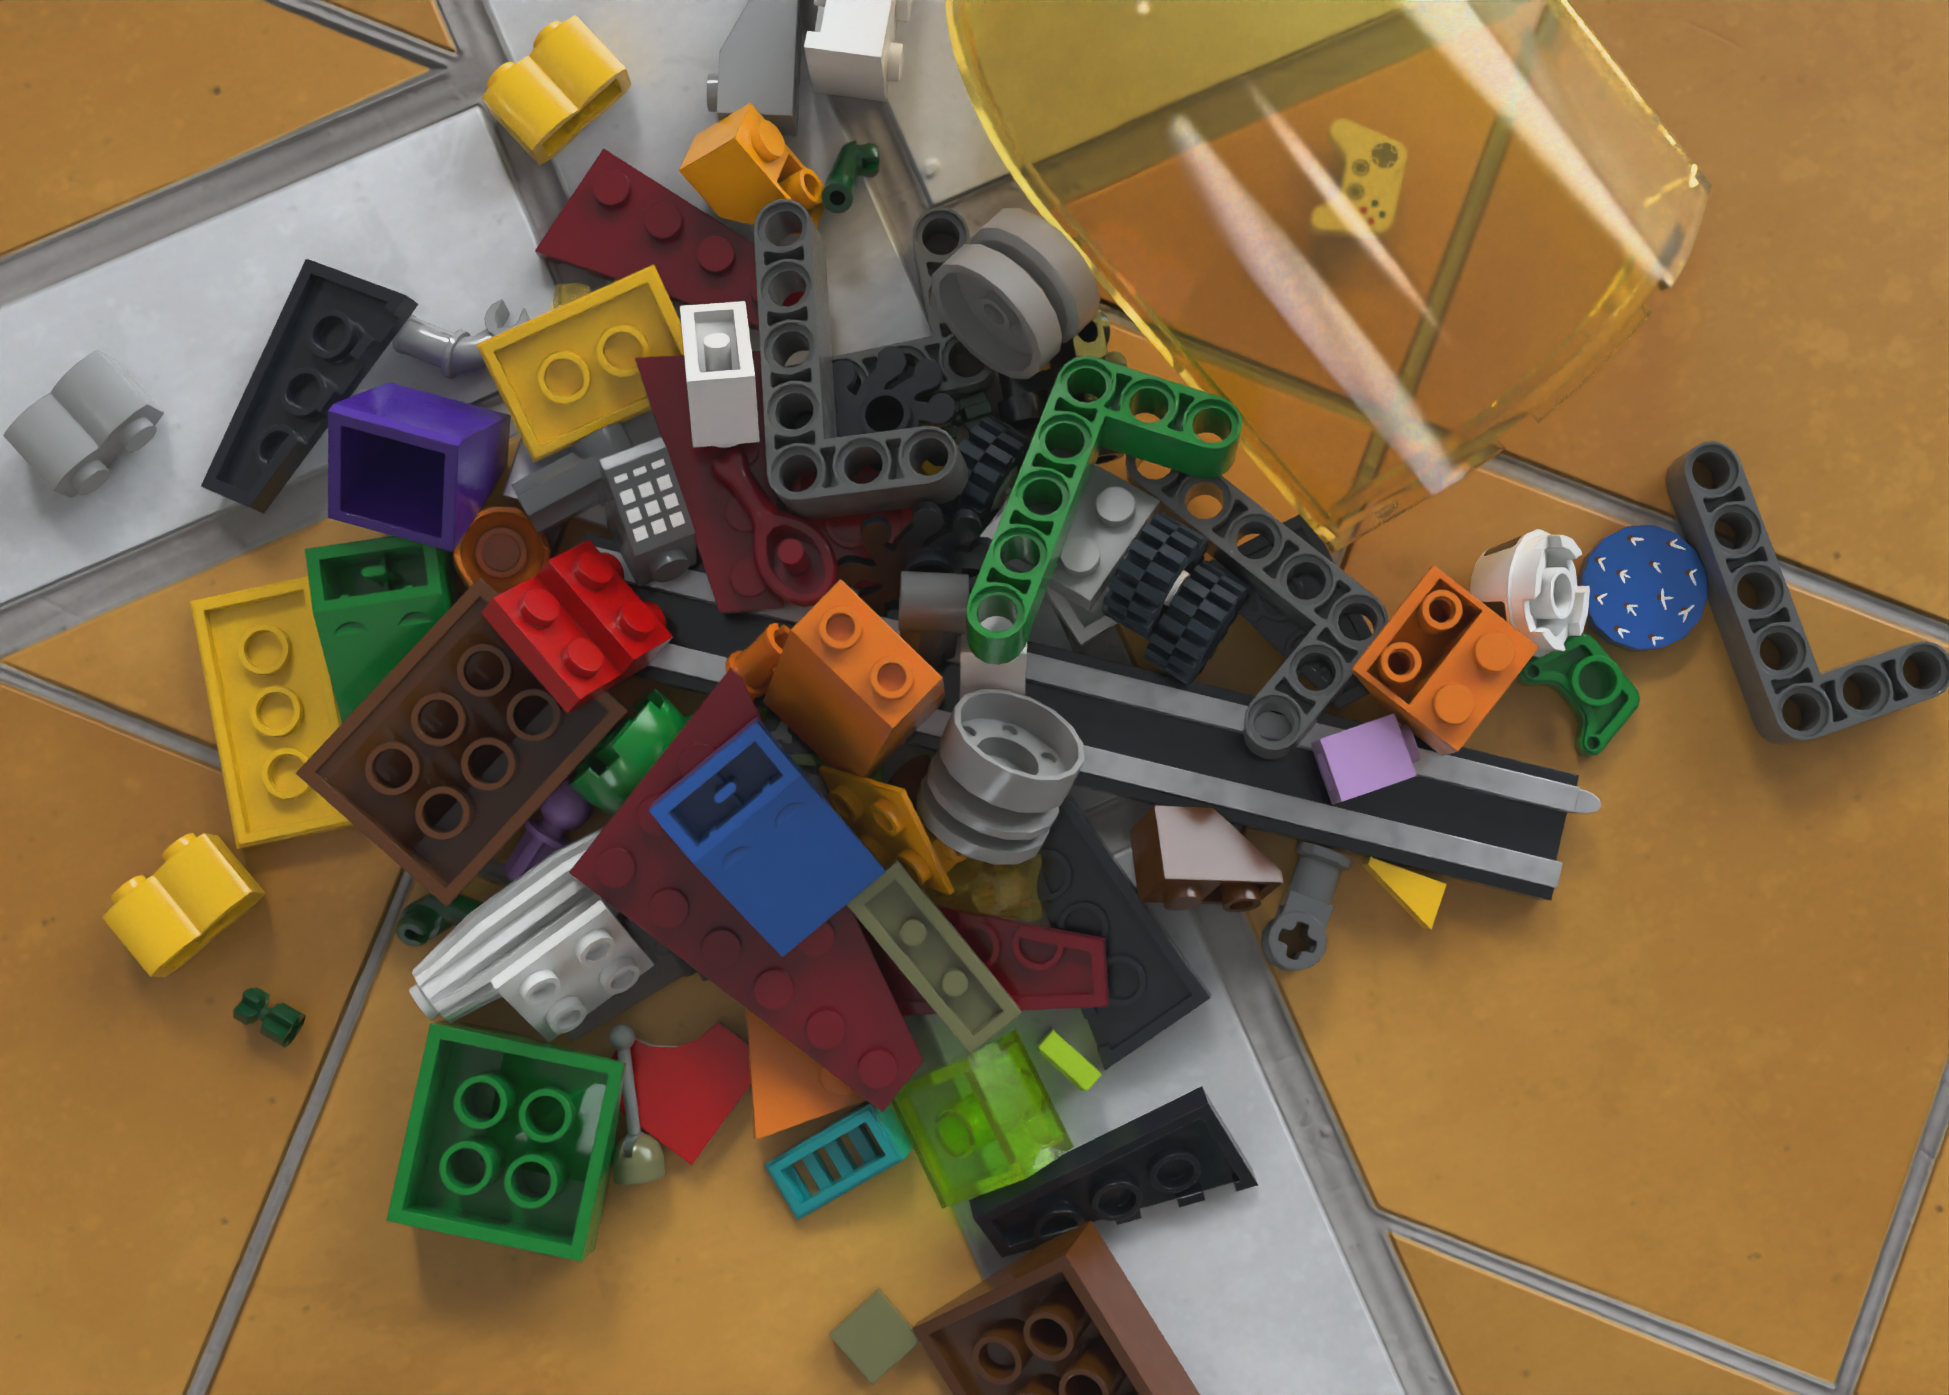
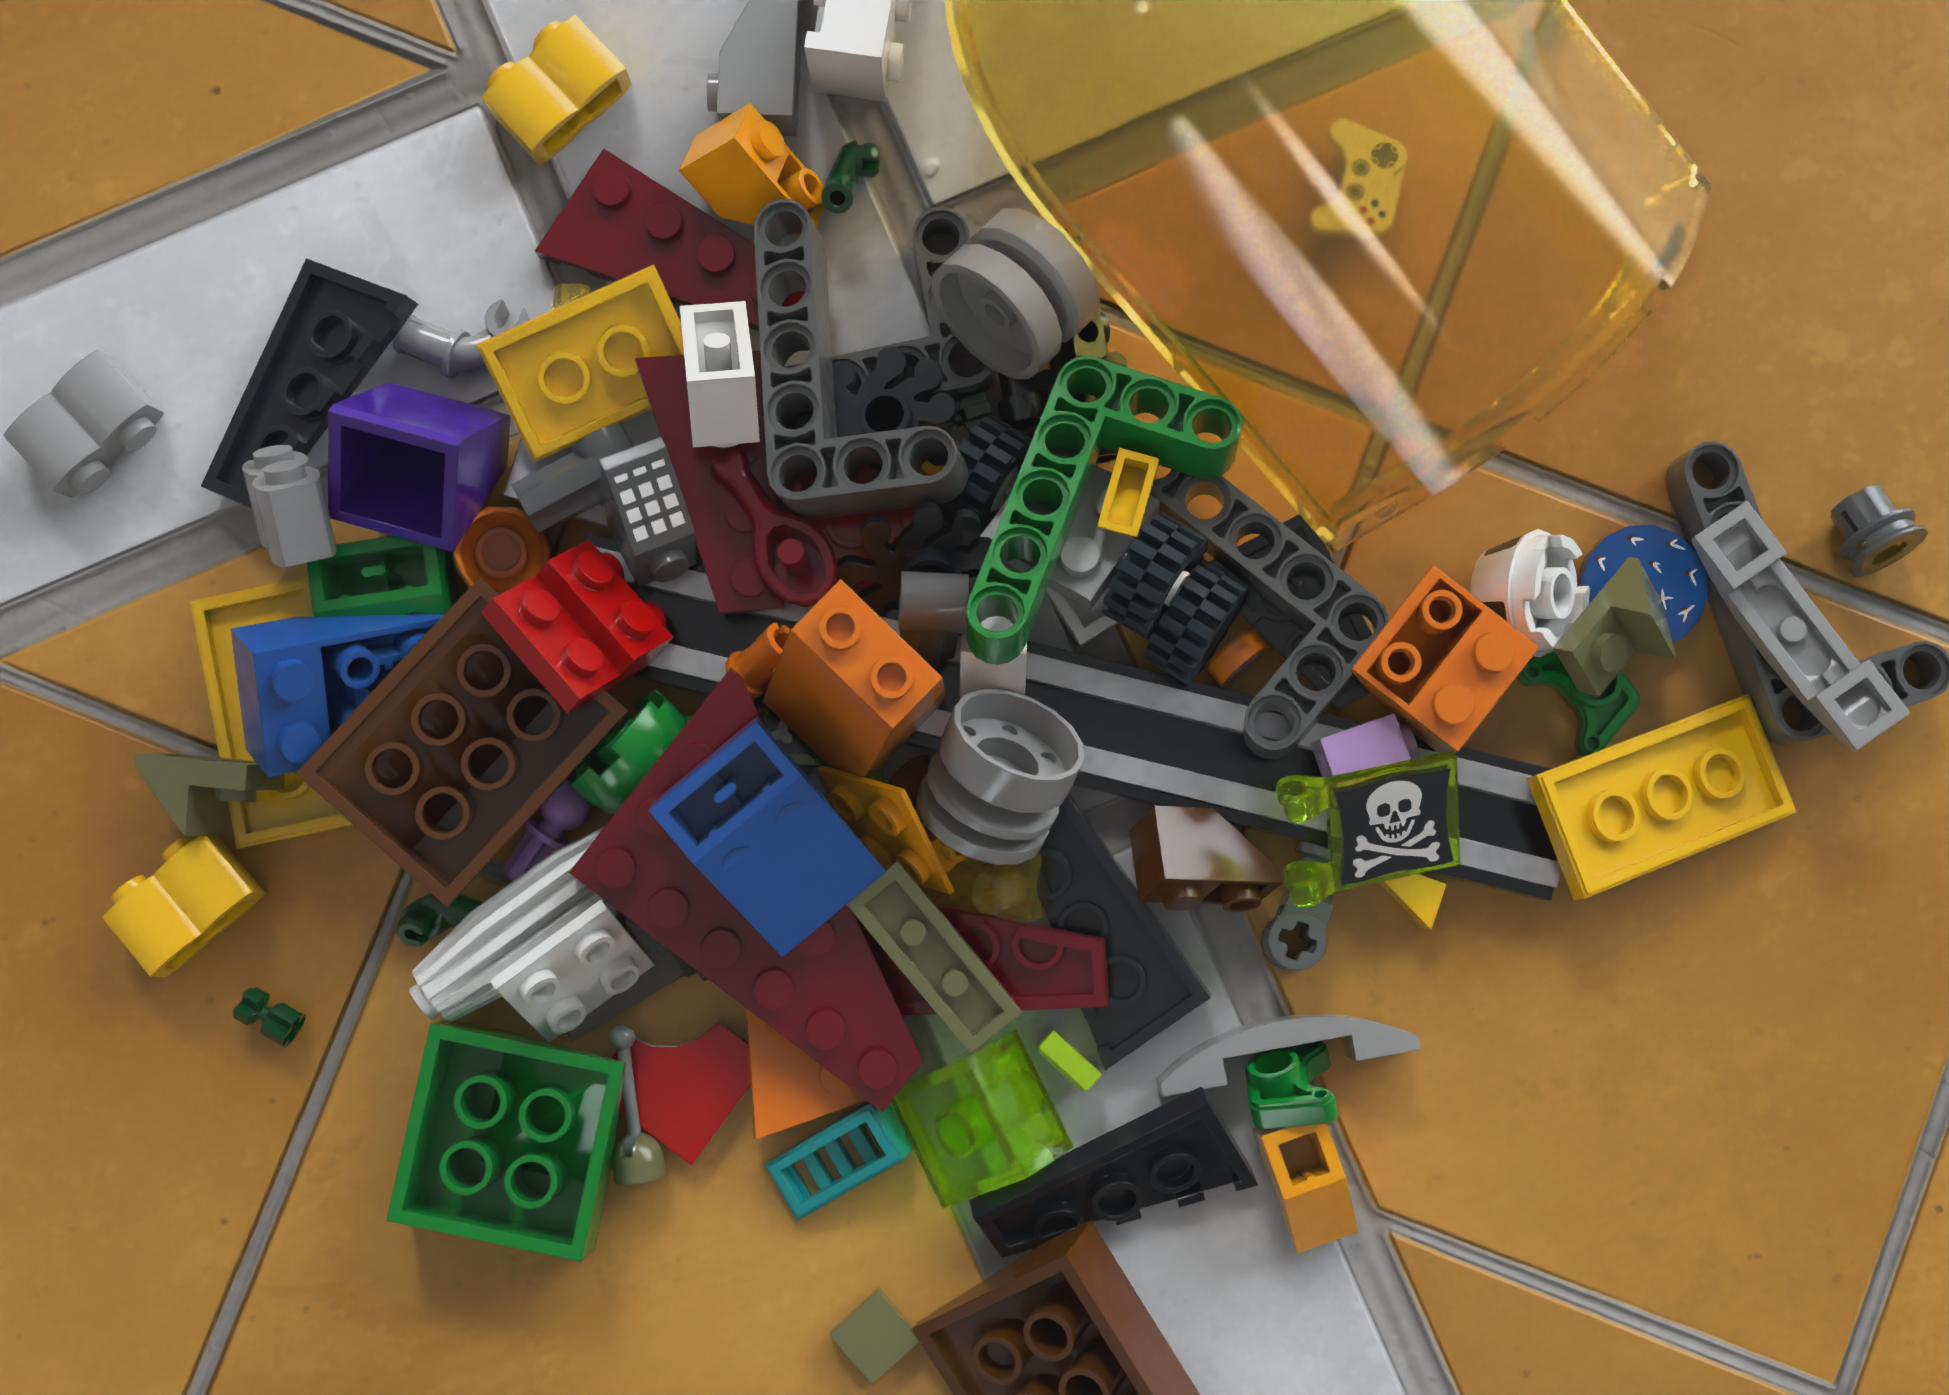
none -> olive slope [135,753,285,837]
none -> blue slope [231,614,444,777]
none -> light grey brick [242,445,337,567]
none -> yellow piece [1097,448,1159,538]
none -> light grey slope [1156,1013,1421,1097]
none -> orange tile [1207,628,1270,687]
none -> green piece [1245,1041,1339,1129]
none -> light orange slope [1252,1124,1358,1254]
none -> flag [1276,750,1460,908]
none -> yellow tile [1526,694,1797,901]
none -> olive slope [1553,557,1676,697]
none -> light grey slope [1691,501,1910,752]
none -> dark grey piece [1830,485,1928,577]

